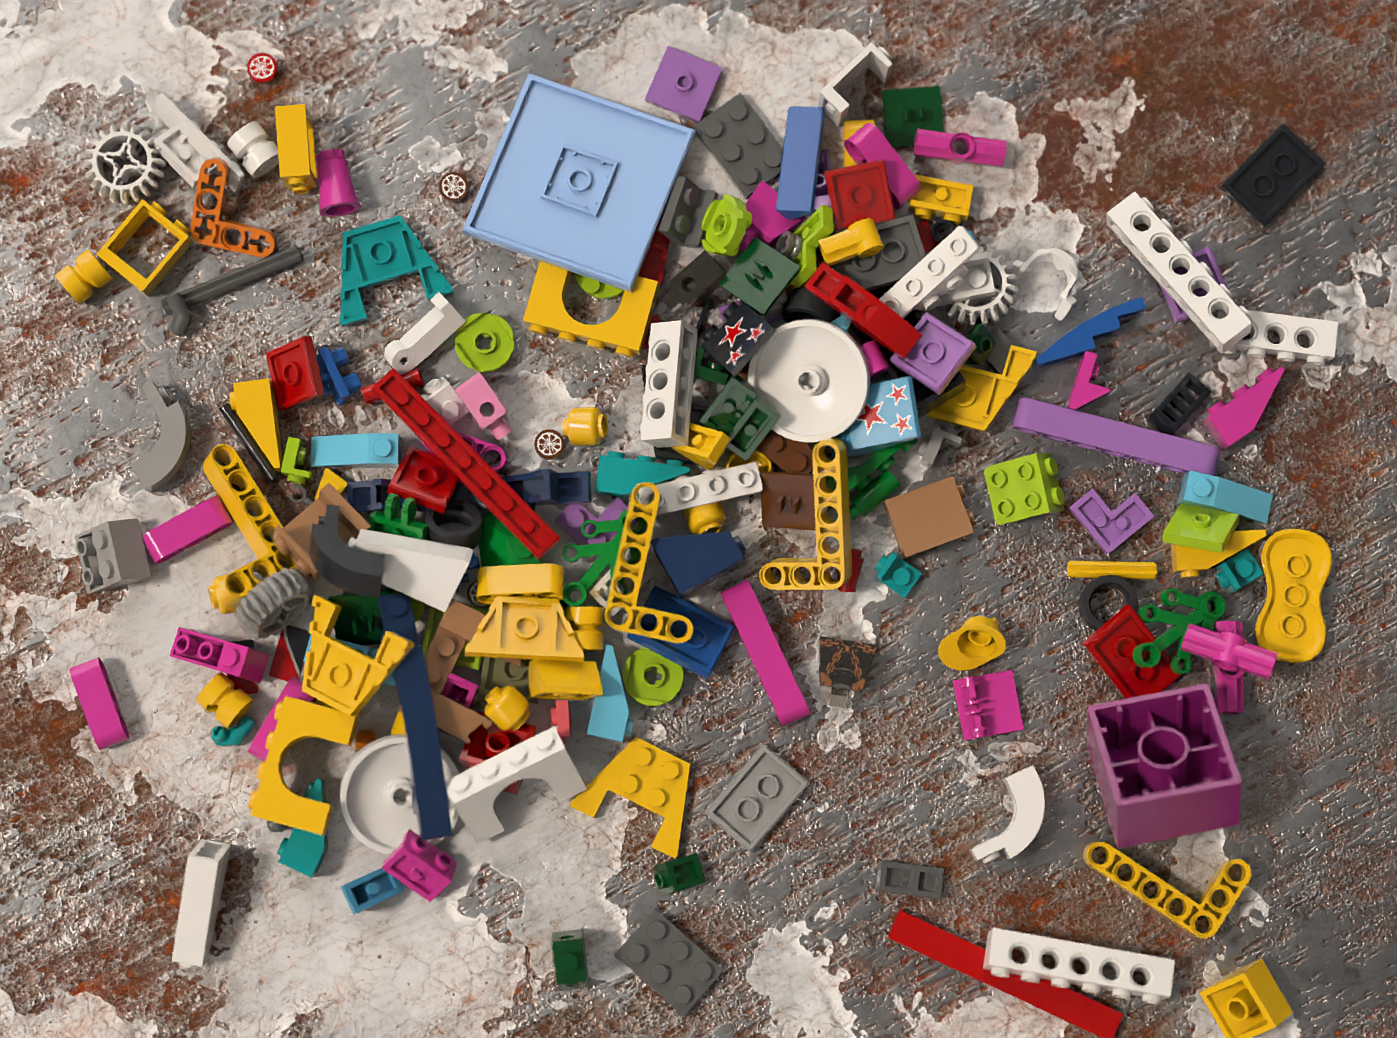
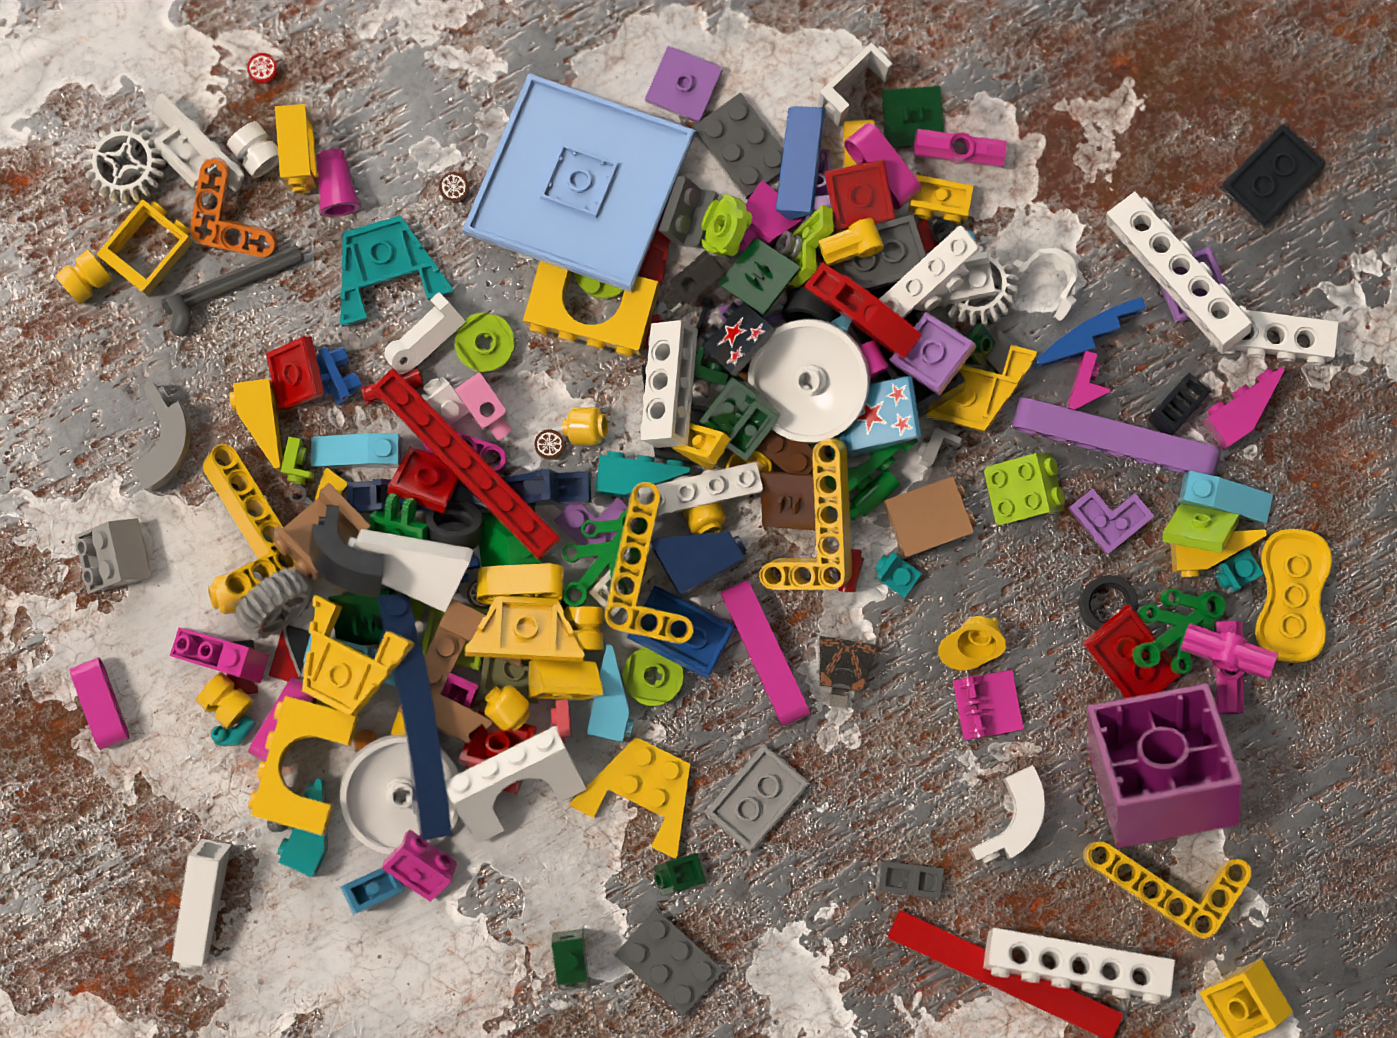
dark pink beam [142,496,233,564] -> none
black bar [219,403,280,483] -> none
yellow axle [1067,561,1157,579] -> none

